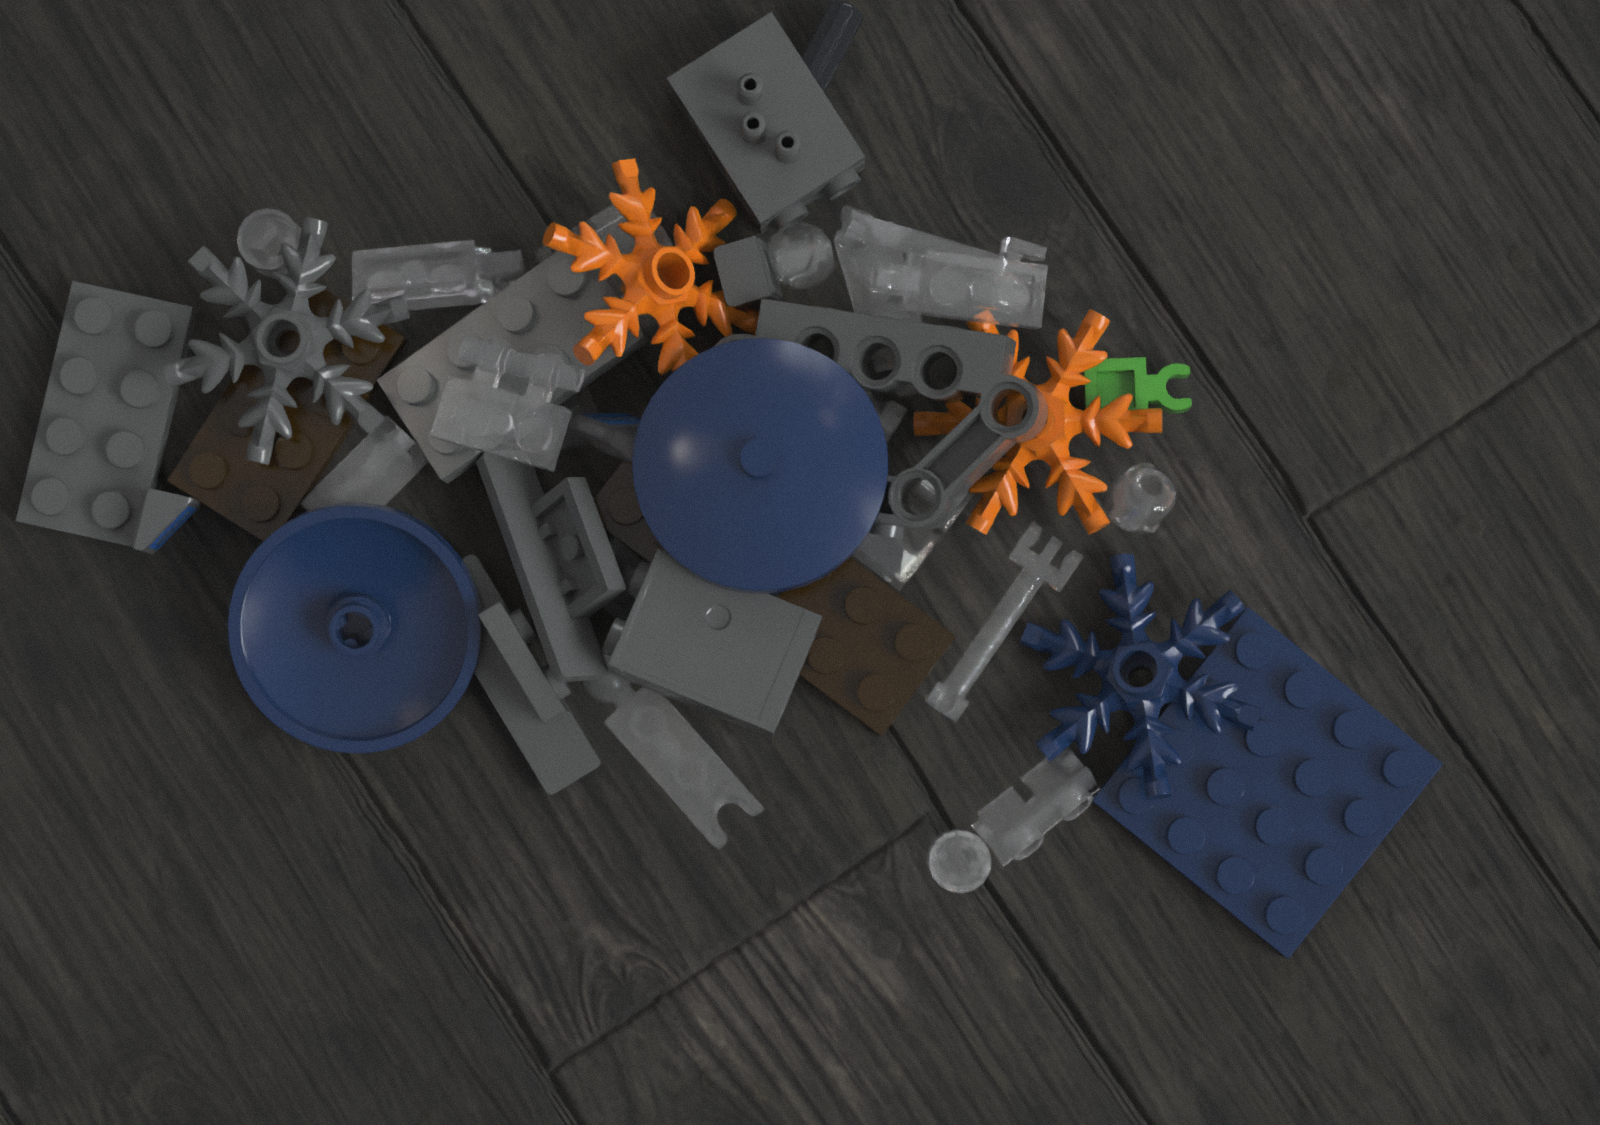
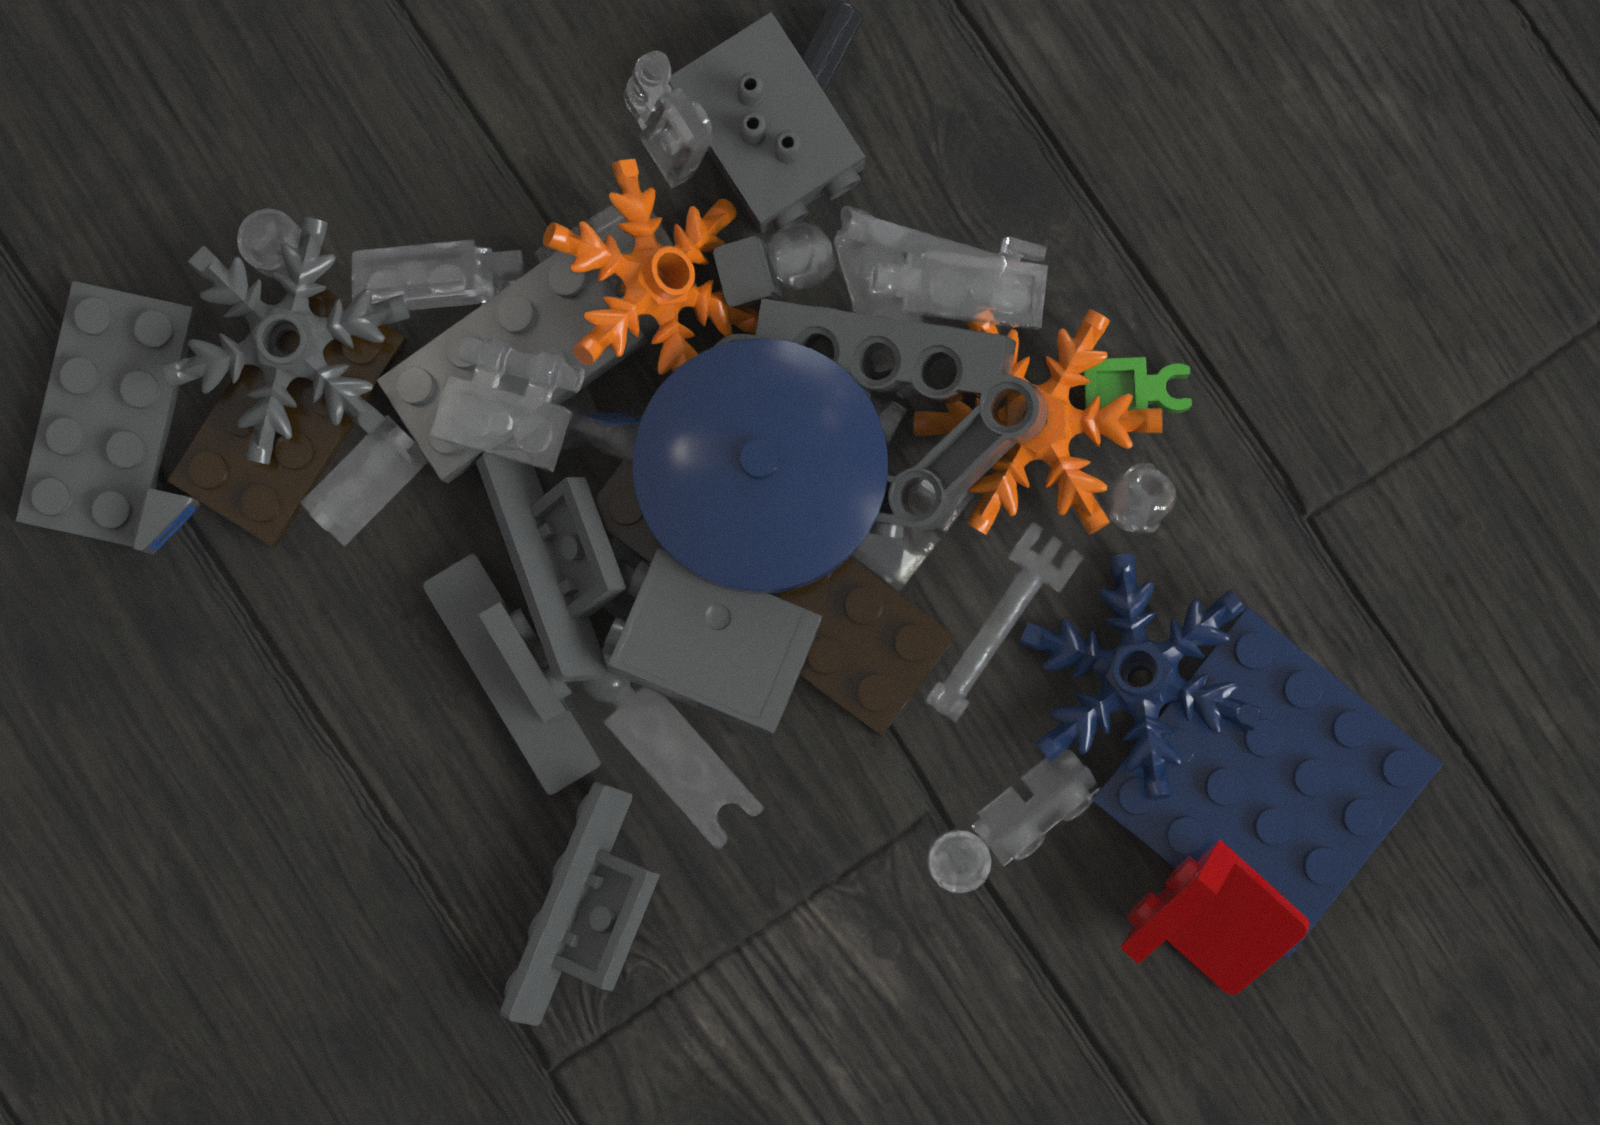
dark blue dish [228,502,483,753] -> none
none -> dark grey bracket [500,781,660,1026]
none -> clear plate [624,51,713,189]
none -> red bracket [1120,839,1310,995]

